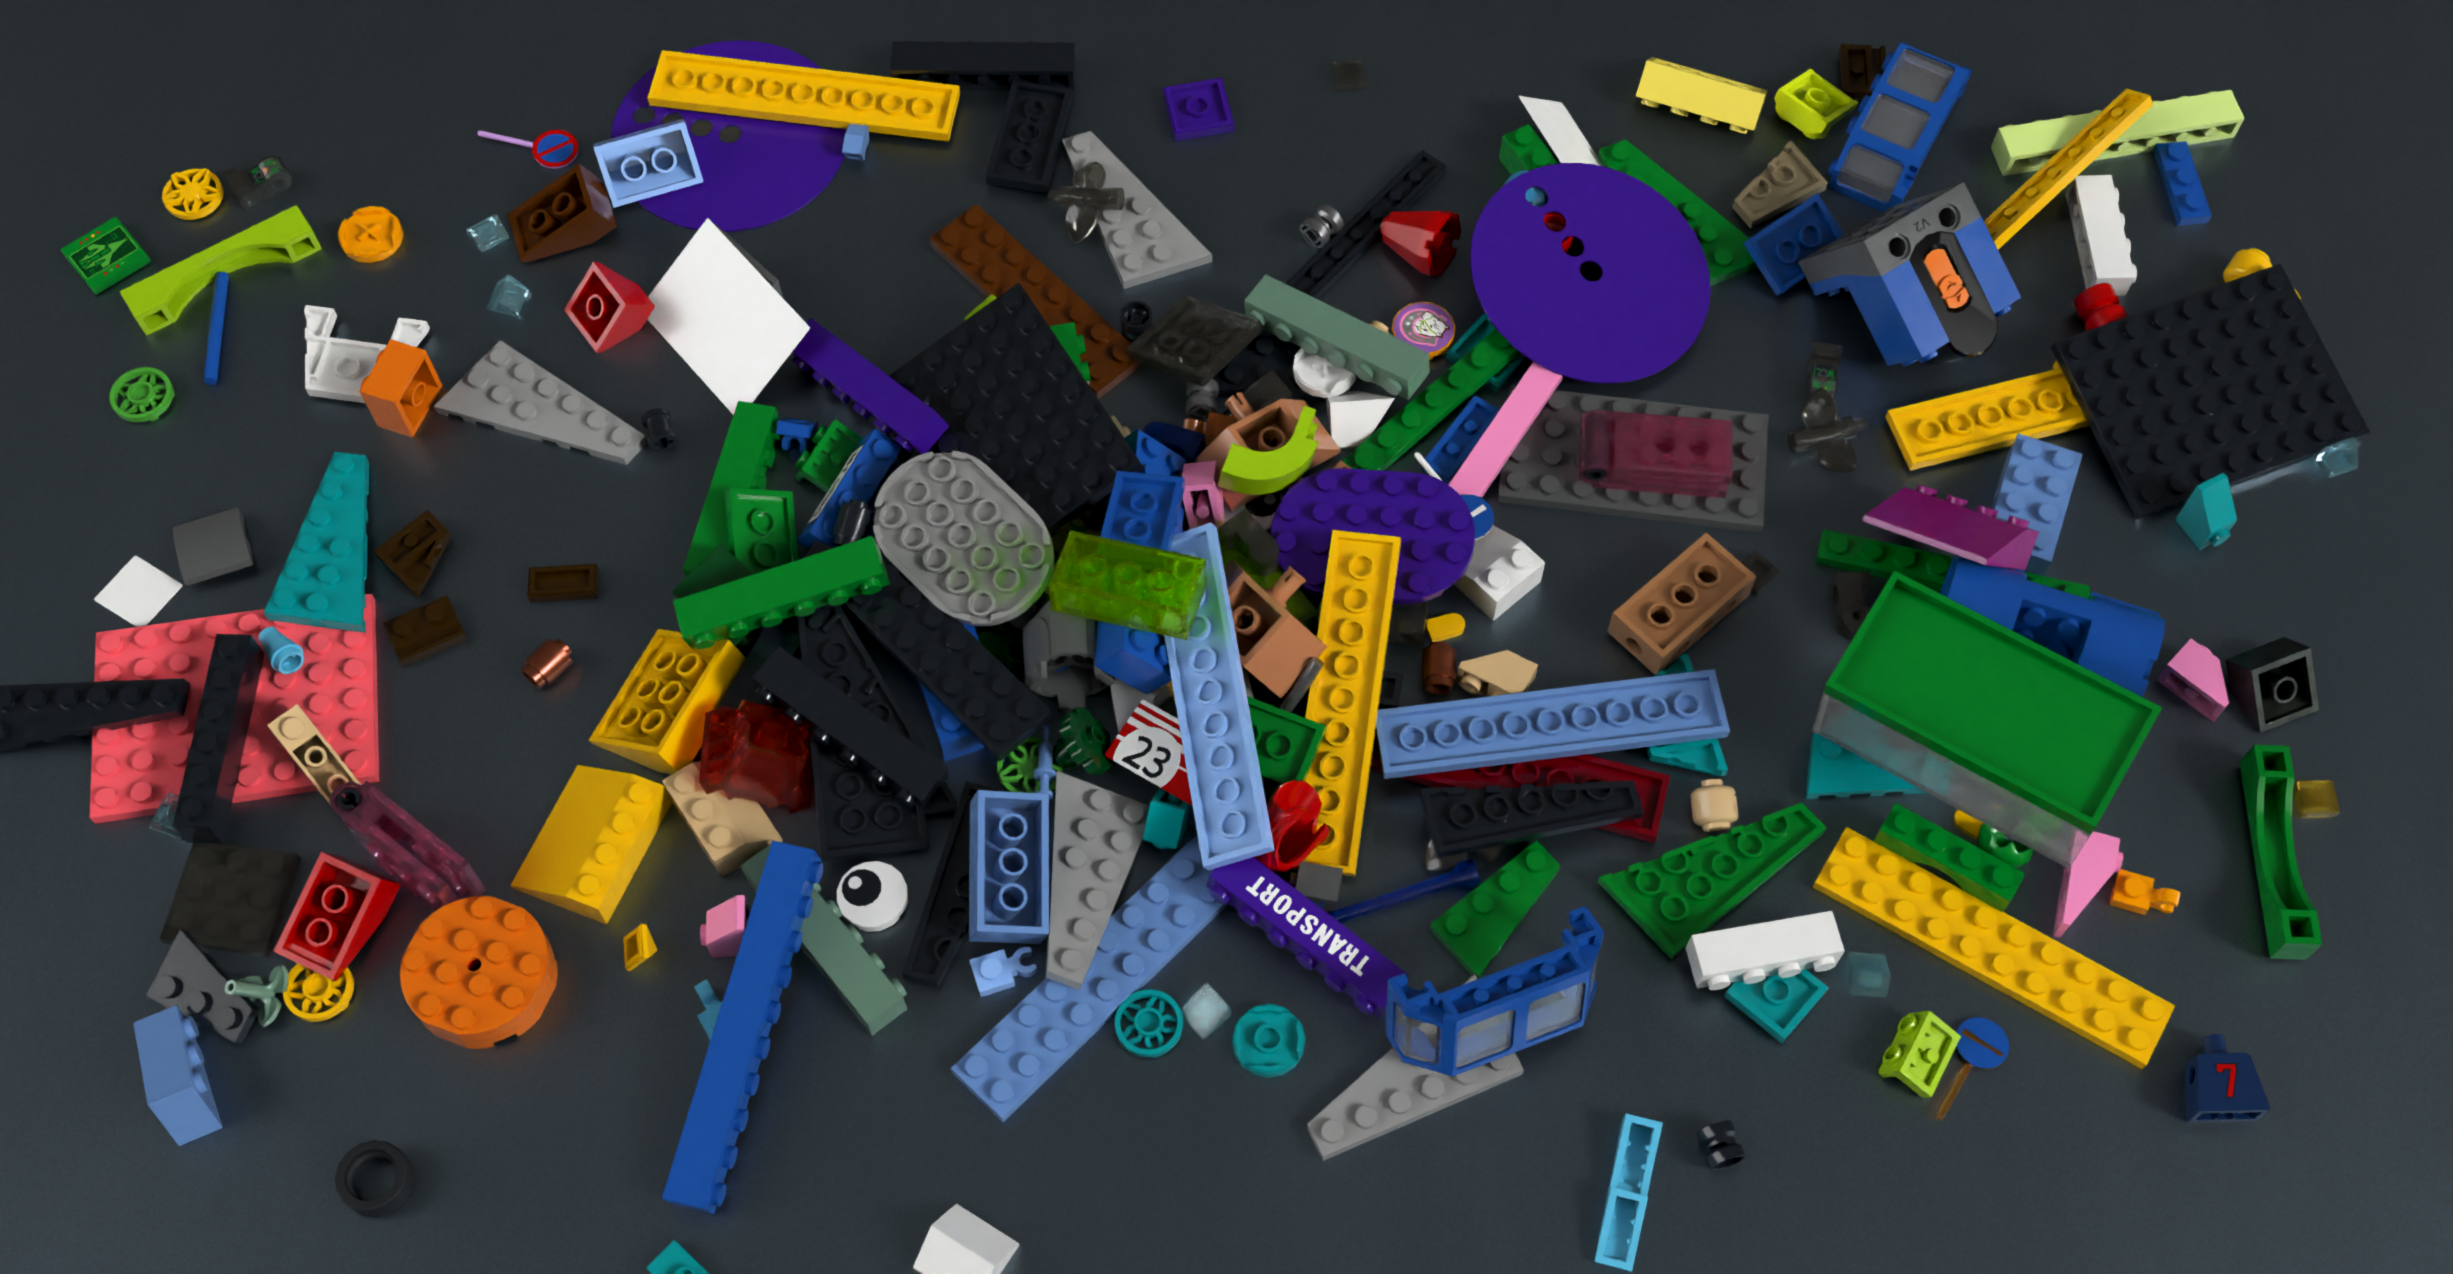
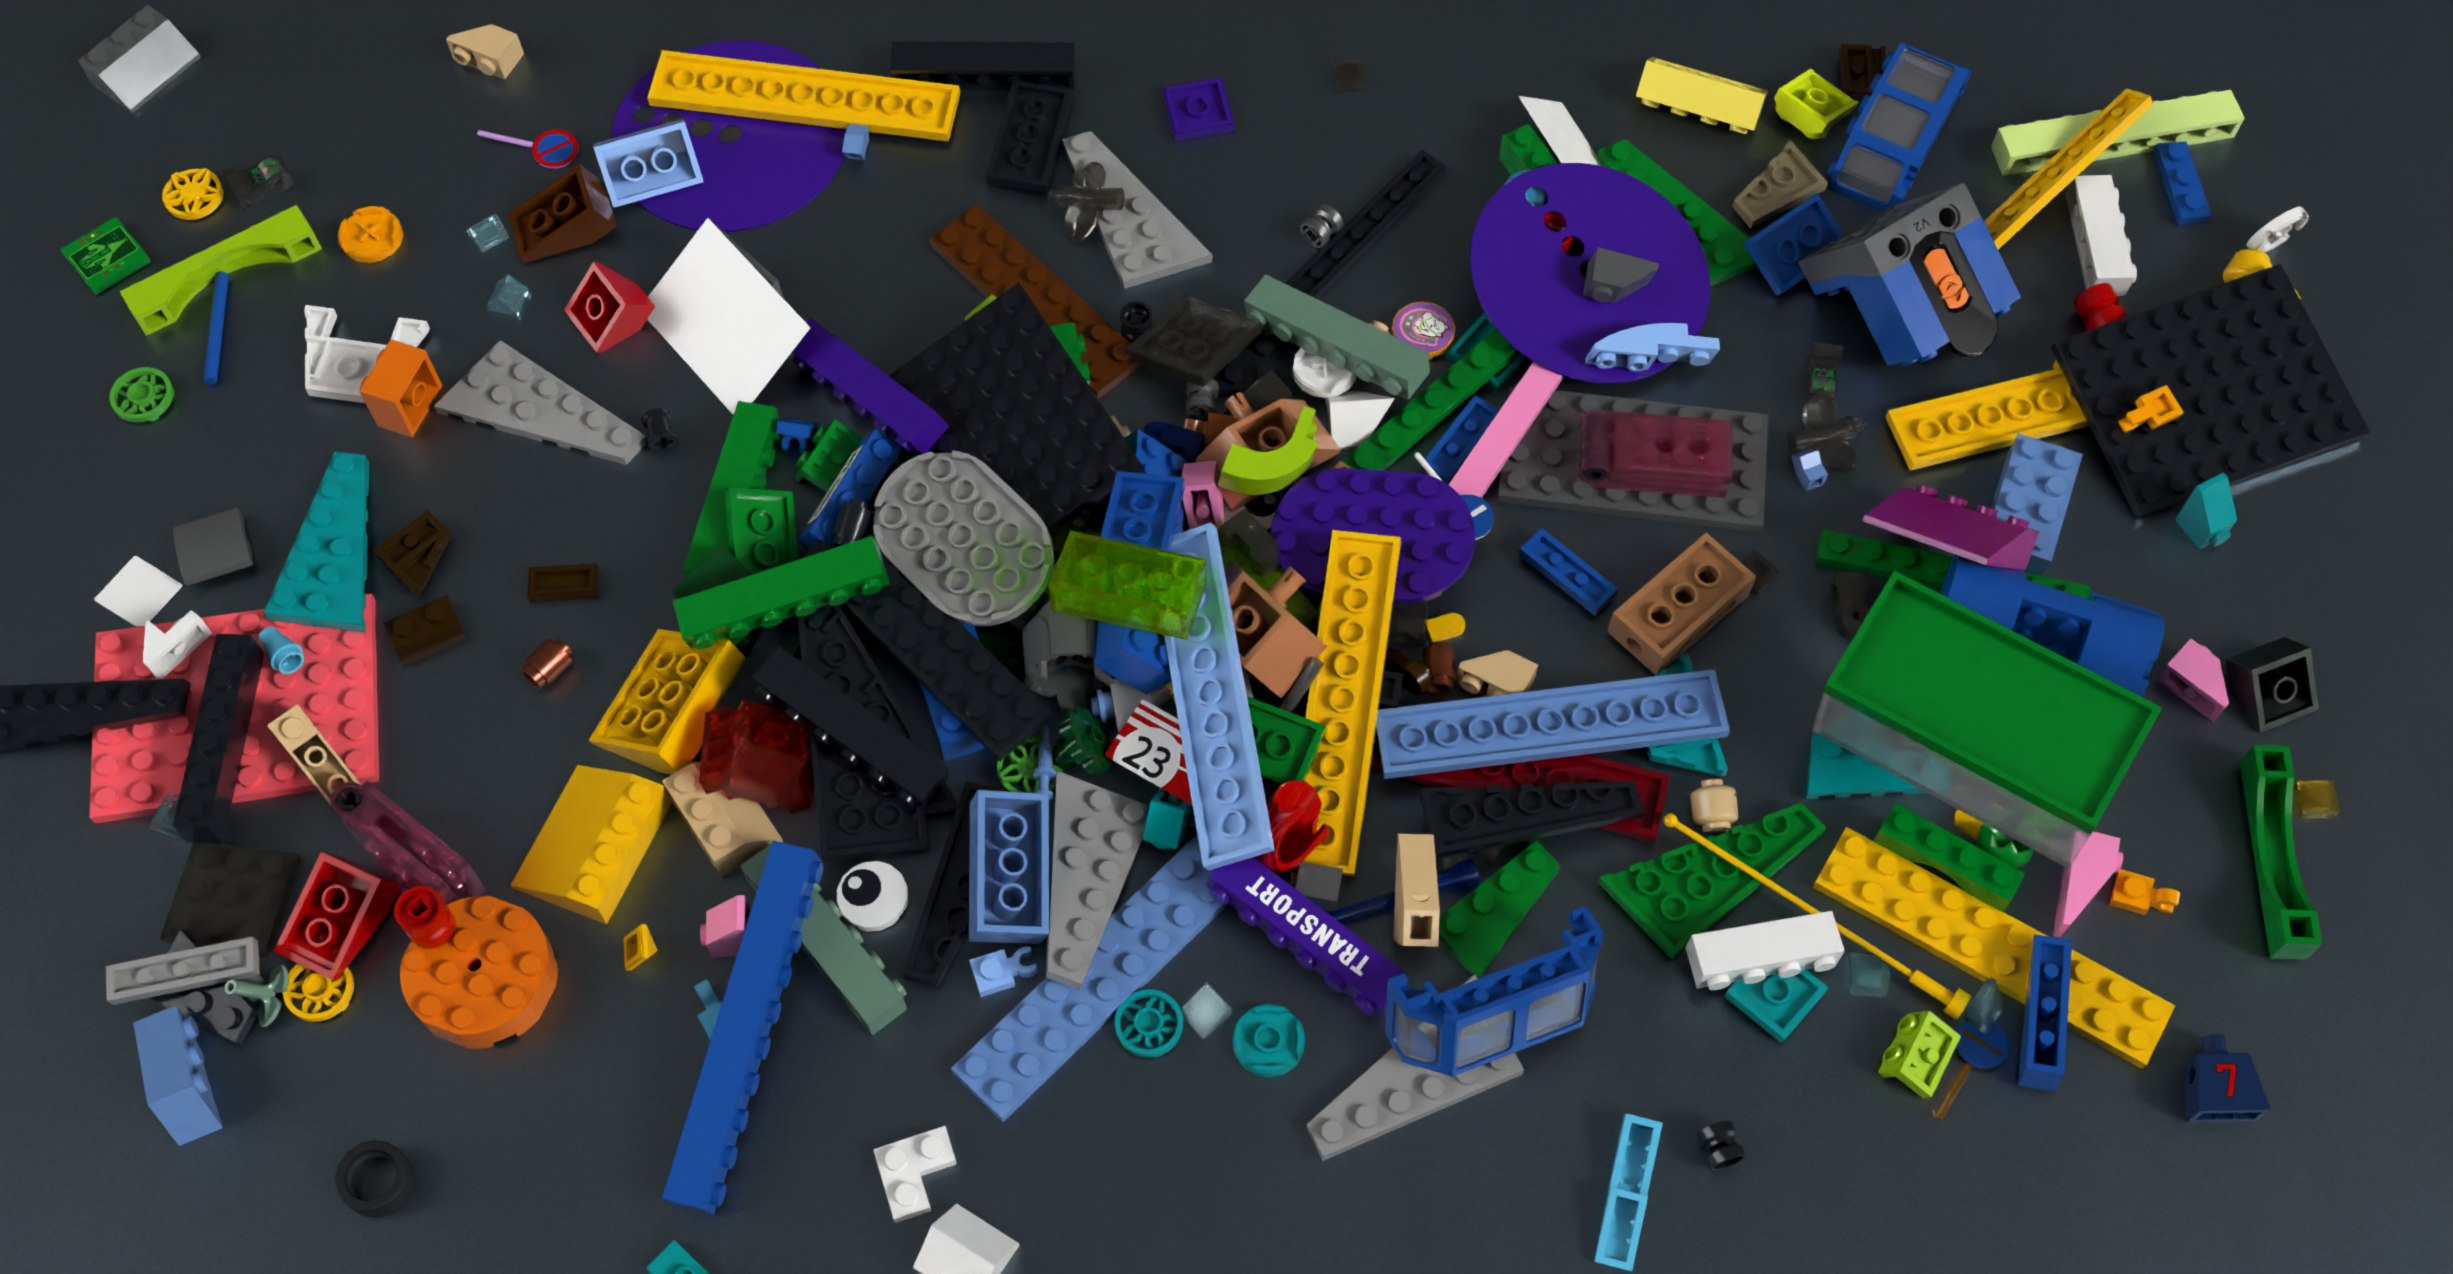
red cone [1380,211,1462,276] -> none
white slope [1454,525,1545,621] -> none
clear light blue slope [2313,437,2358,478] -> none
none -> slope [78,4,201,114]
none -> light grey plate [106,937,260,1005]
none -> white slope [143,610,212,679]
none -> red wheel [394,886,456,949]
none -> tan slope [446,24,524,80]
none -> white plate [873,1126,957,1223]
none -> medium blue plate [1091,689,1115,724]
none -> dark brown plate [1384,648,1432,695]
none -> tan slope [1393,833,1440,947]
none -> blue plate [1519,528,1618,616]
none -> dark grey slope [1583,247,1659,303]
none -> light blue slope [1585,323,1720,372]
none -> yellow piece [1663,813,1972,1020]
none -> medium blue piece [1791,449,1828,491]
none -> clear light blue slope [1963,977,2003,1033]
none -> blue slope [2018,934,2072,1092]
none -> light orange plate [2118,385,2184,433]
none -> white tile [2246,206,2309,253]

